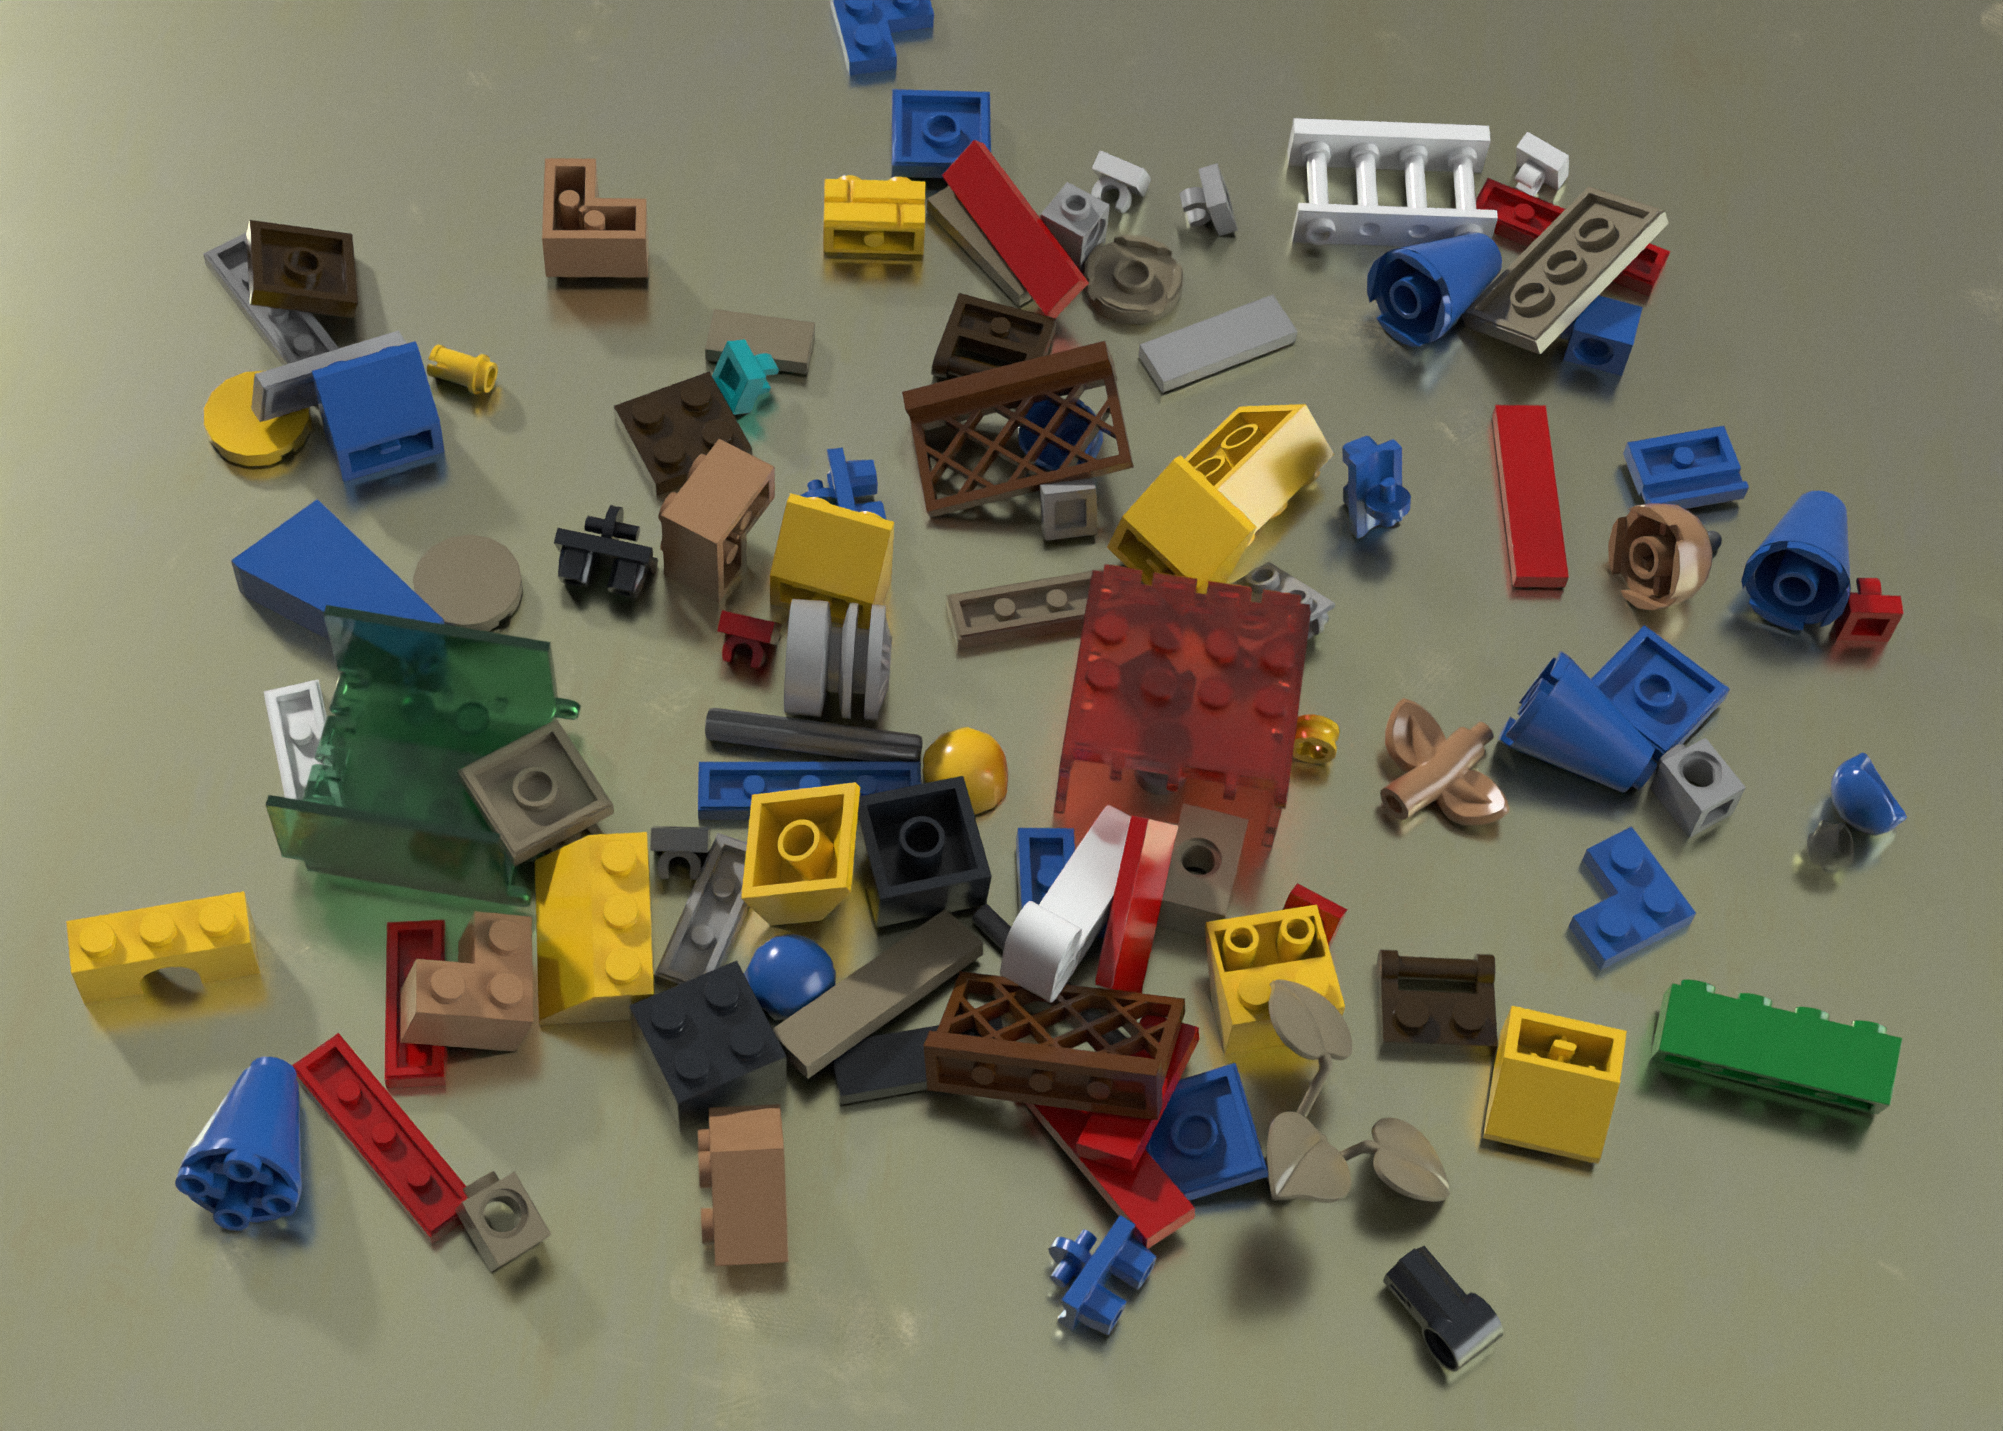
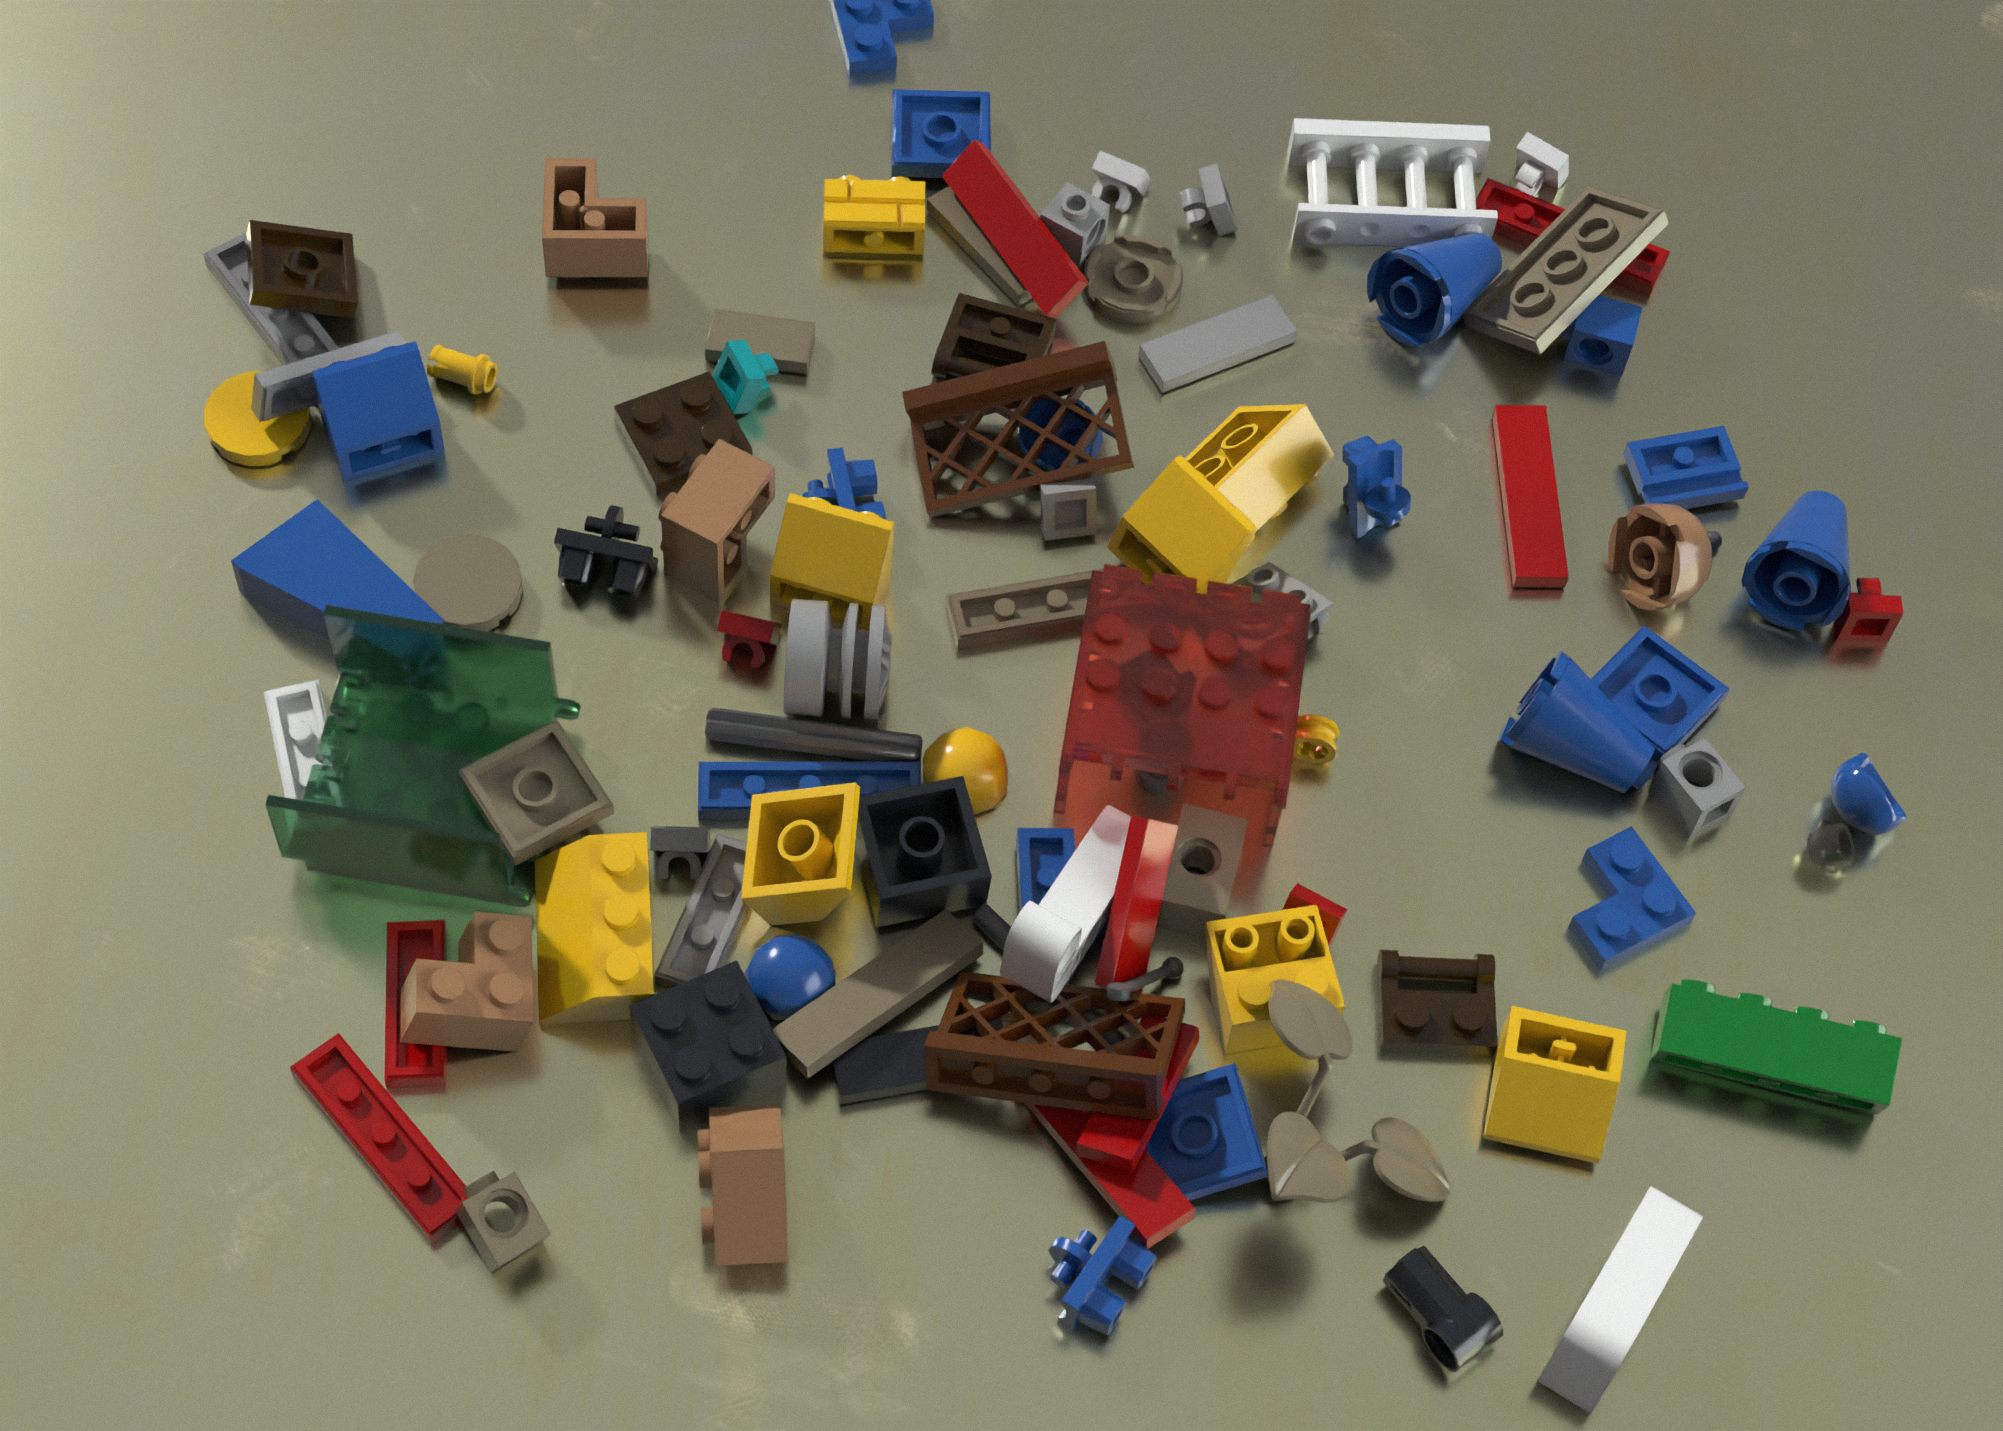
yellow arch [66,891,260,1004] -> none
blue cone [175,1057,302,1231] -> none
medium nougat plant [1380,698,1510,826] -> none
none -> dark grey hinge [1107,957,1184,1001]
none -> white beam [1537,1186,1703,1414]

